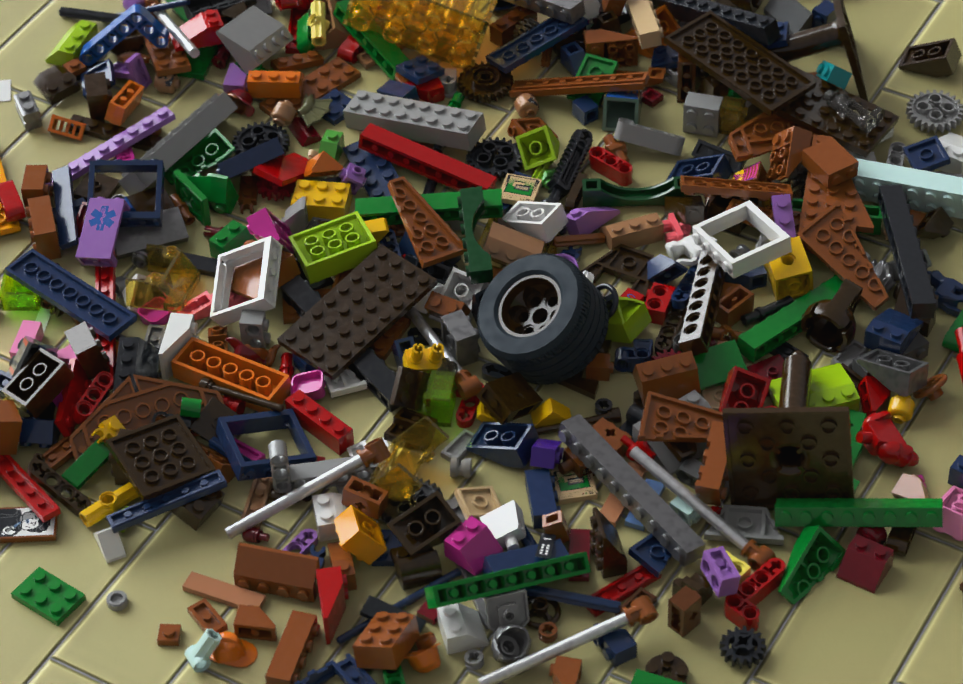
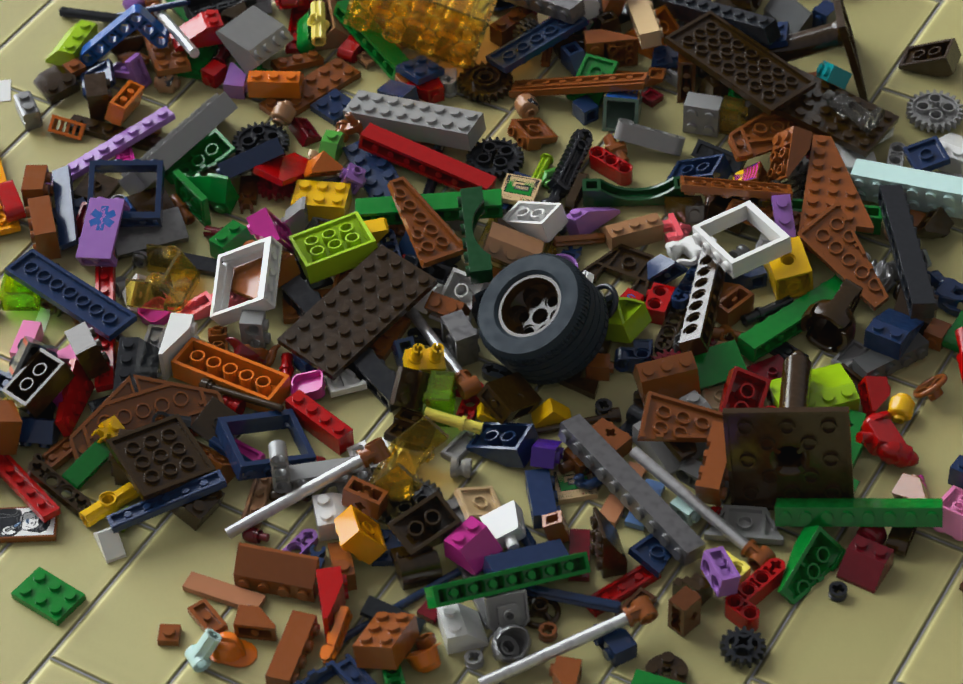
red beam [72,371,114,424] -> none
light grey tile [106,590,128,611] -> none
green brick [180,397,202,418] -> none
dark red hair [219,89,255,117] -> none
olive arm [297,93,333,128] -> none
clear smoke plate [438,357,458,381] -> none
green axle [448,92,464,108] -> none
lime slope [515,125,560,171] -> none
black sticker [535,533,556,559] -> none
red piece [620,435,656,465] -> none
dark orange brick [801,137,859,189] -> none
flat silver slope [857,348,929,396] -> none
none -> red brick [201,59,228,89]
none -> orange hinge [319,605,353,665]
none -> dark orange piece [335,112,364,143]
none -> light yellow pin [423,406,484,435]
none -> dark blue arm [574,473,604,490]
none -> black bush [828,581,848,602]
none -> dark orange brick [923,318,952,352]

